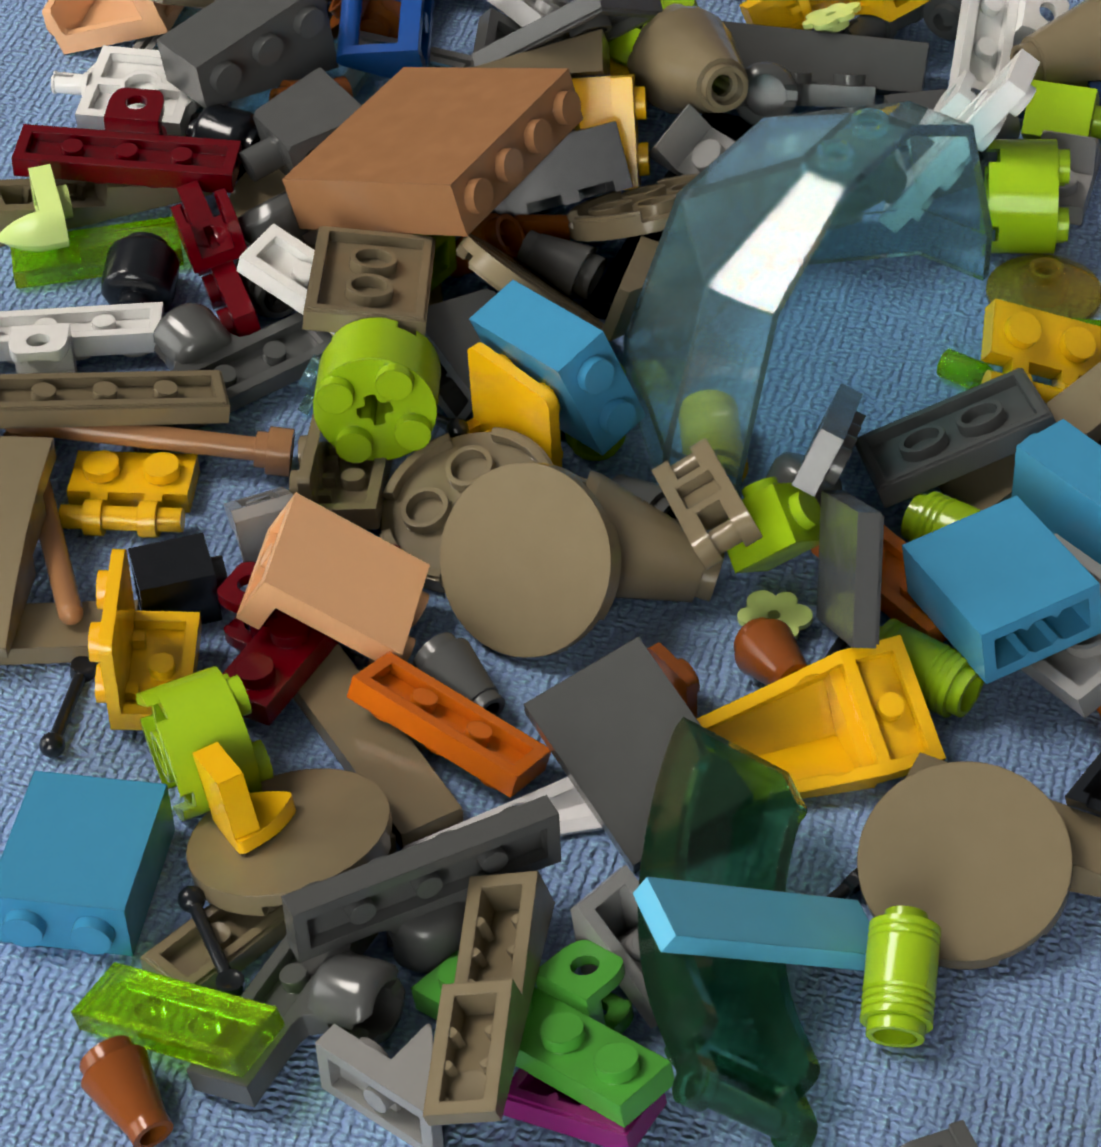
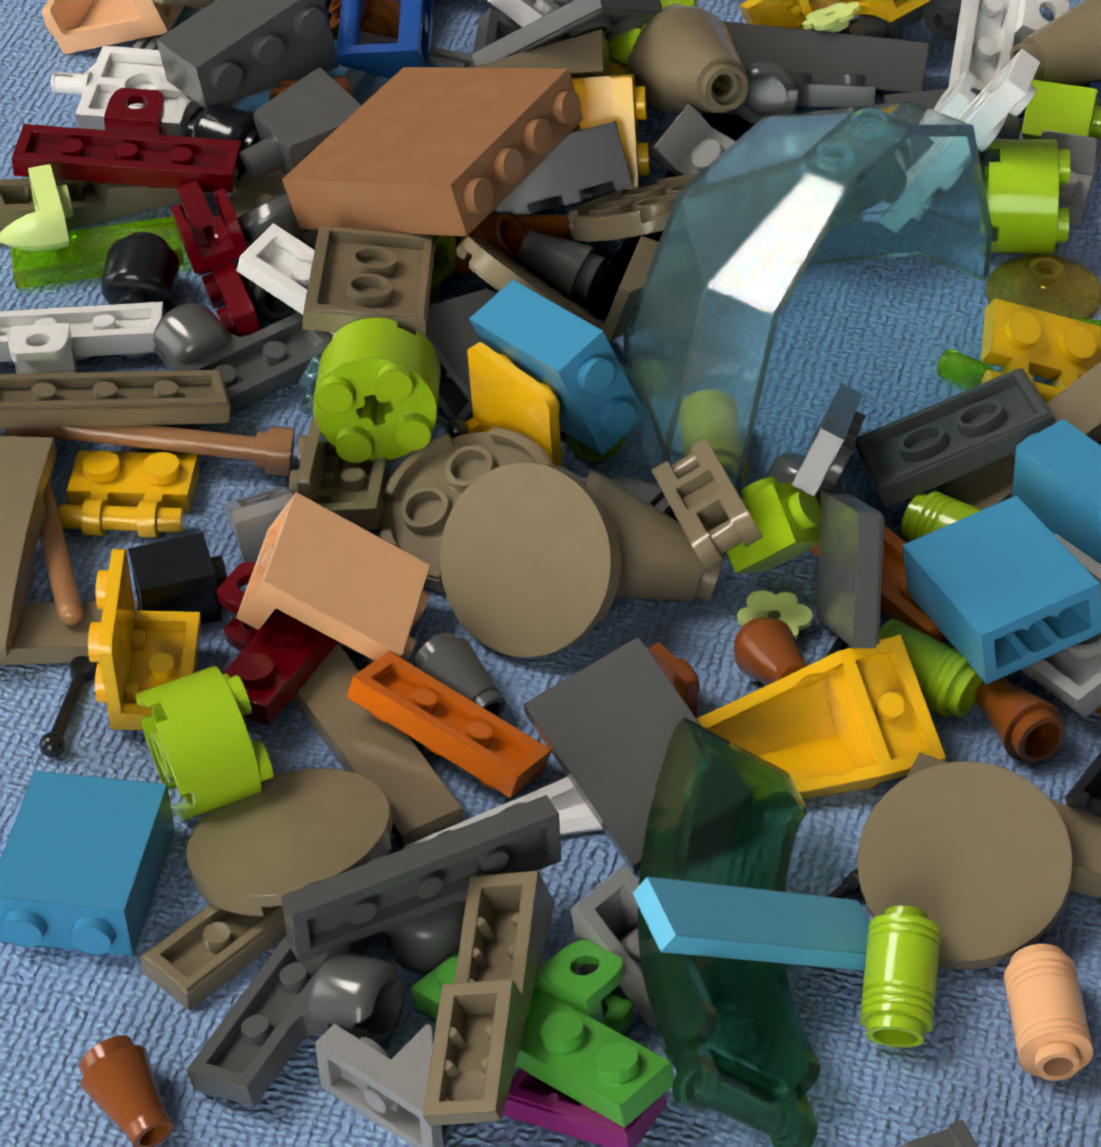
clear neon green tile [71,962,285,1078] -> none
black hinge [178,886,246,1000] -> none
yellow tile [192,742,296,854] -> none
none -> dark orange cone [975,676,1065,763]
none -> light nougat head [1004,944,1093,1081]

